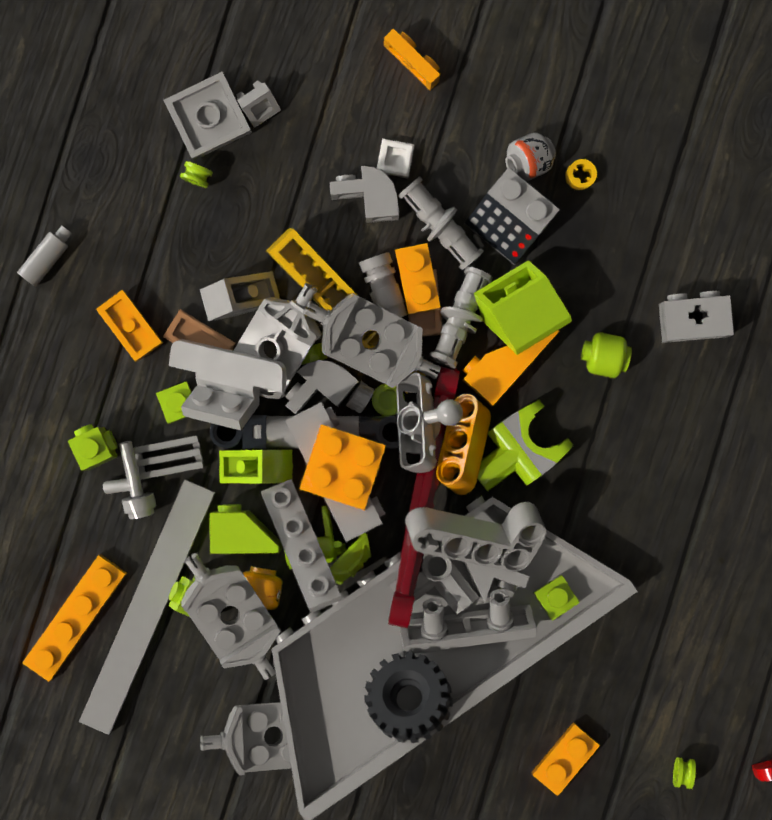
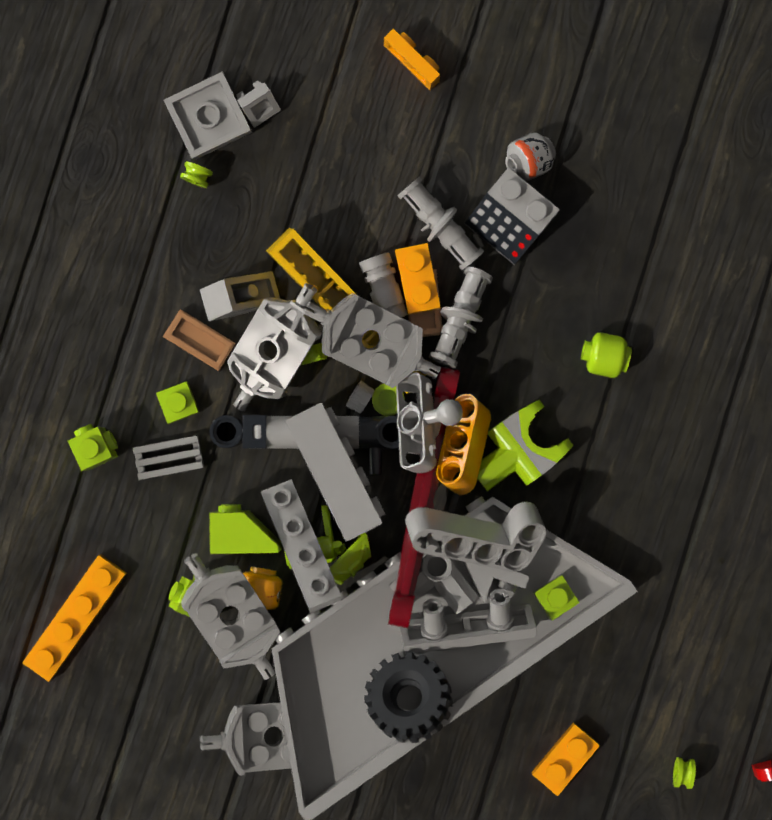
light grey cylinder [17,225,72,287] -> none
light grey tile [79,480,216,735] -> none
light orange plate [96,290,163,362] -> none
light grey piece [103,441,156,519] -> none
light grey plate [169,339,286,430] -> none
lime slope [219,450,293,484] -> none
light grey brick [285,360,359,415] -> none
light orange plate [299,424,386,510] -> none
light grey brick [329,166,399,223] -> none
white tile [377,139,414,178] -> none
light orange slope [462,330,559,406] -> none
lime slope [474,260,572,355] -> none
yellow bush [565,159,597,190] -> none
light grey brick [659,291,734,343] -> none

